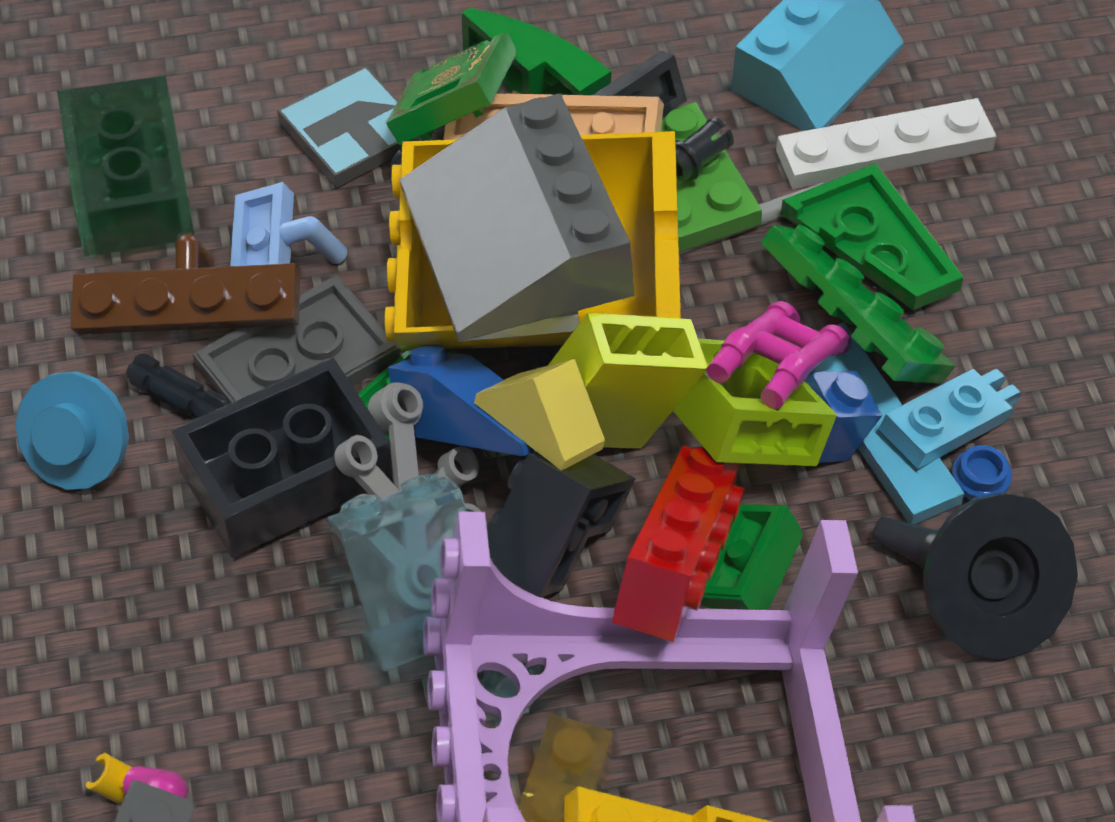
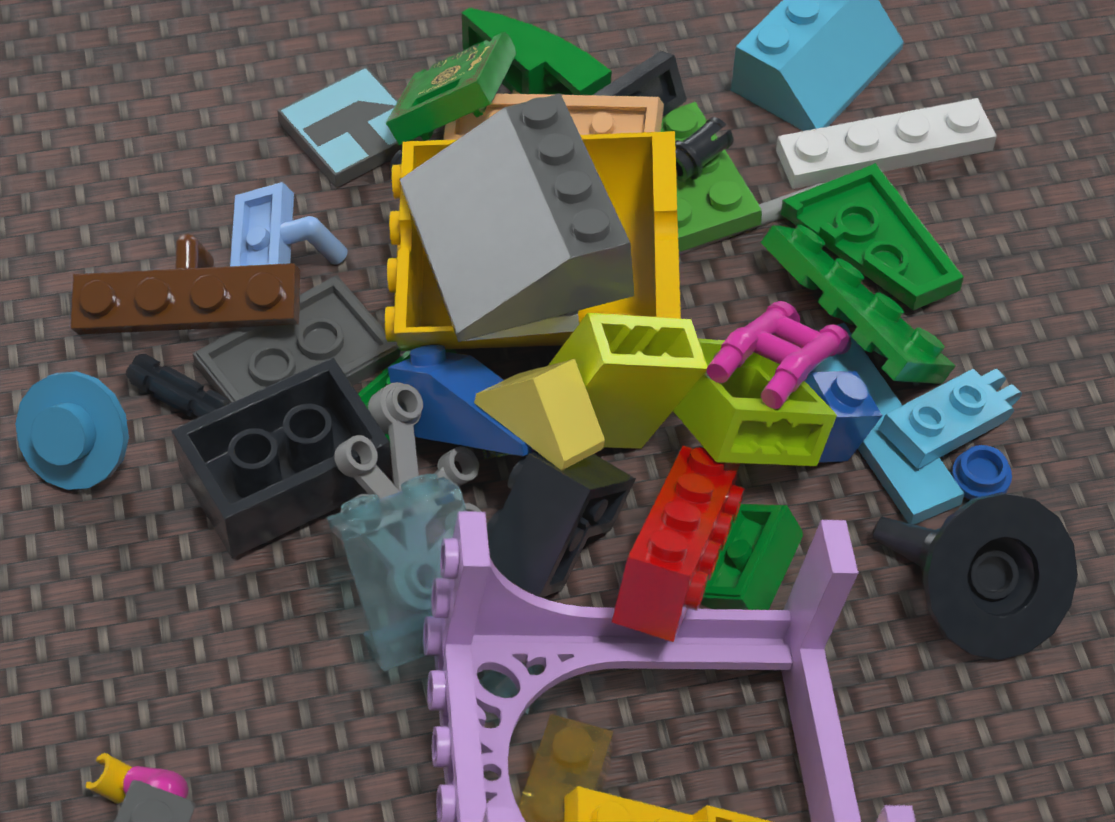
clear green brick [57,75,194,257] -> none

